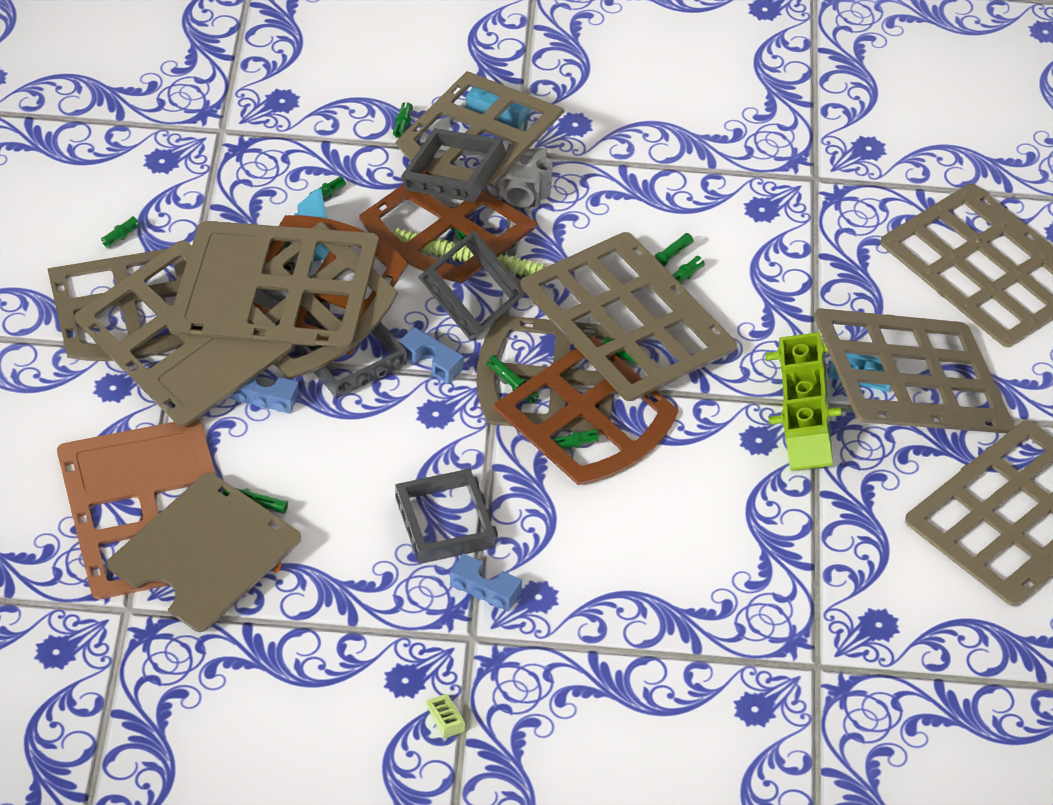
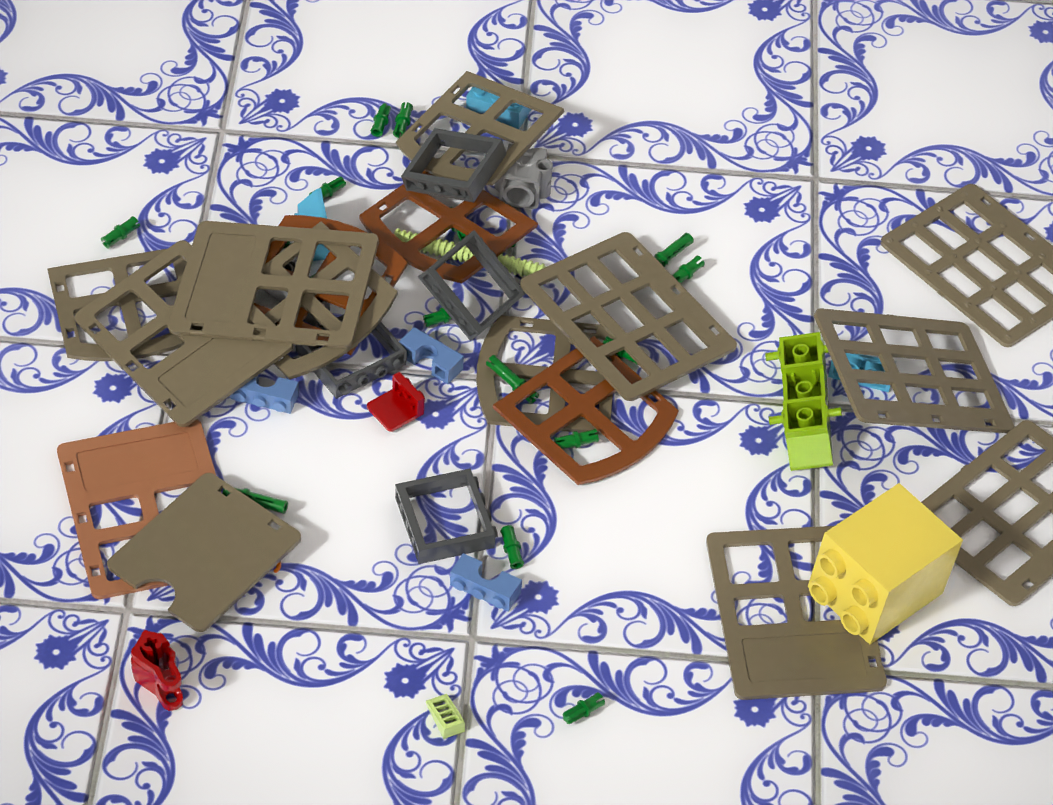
none -> red piece [131,630,183,711]
none -> red bracket [367,372,425,432]
none -> green axle [370,103,391,137]
none -> green pin [423,307,452,328]
none -> green pin [500,525,524,569]
none -> green axle [563,692,605,724]
none -> dark tan door [706,526,887,700]
none -> light yellow brick [808,483,963,644]

